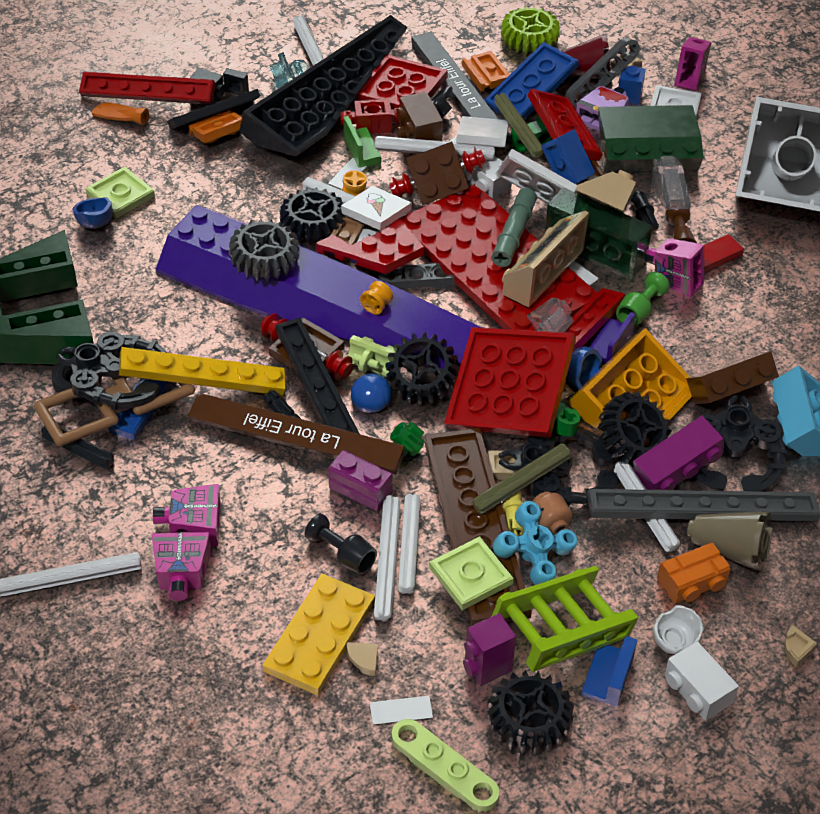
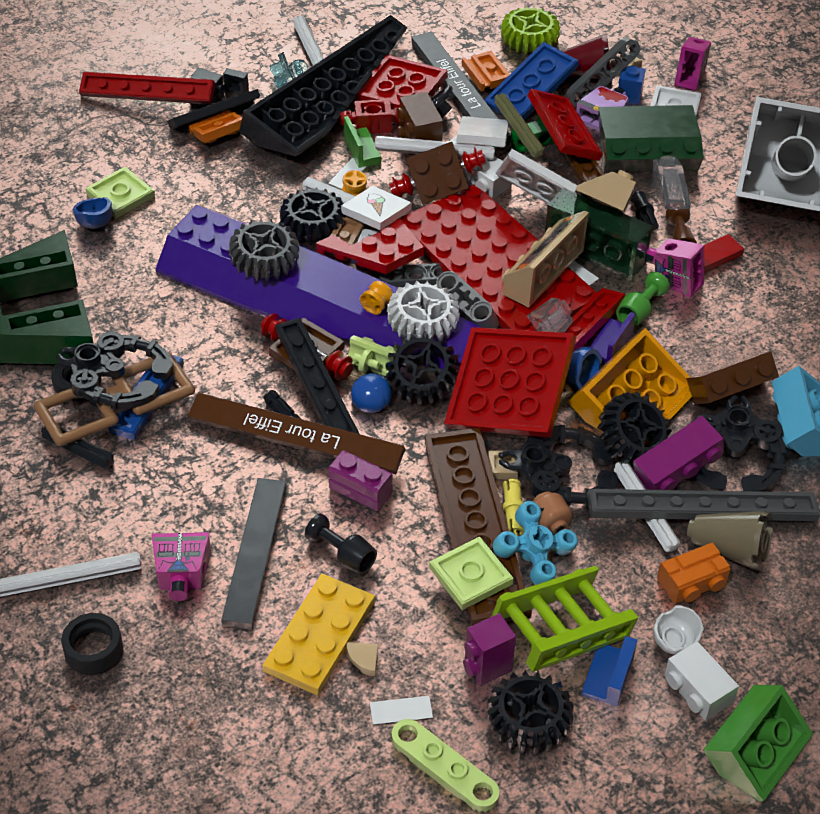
orange piece [92,102,150,126] -> none
yellow plate [119,347,285,396] -> none
dark pink torso [153,484,221,546] -> none
white axle [374,495,400,622] -> none
green gear [390,421,425,457] -> none
white axle [398,494,420,594] -> none
olive axle [472,444,571,514] -> none
sand green piece [491,188,537,267] -> none
blue panel [541,130,595,184] -> none
green piece [553,401,580,436] -> none
tan tile [784,625,817,667] -> none
none -> black tyre [61,613,123,675]
none -> black tile [221,478,286,630]
none -> white gear [387,280,460,342]
none -> light grey beam [436,271,499,329]
none -> bright green slope [703,685,813,802]

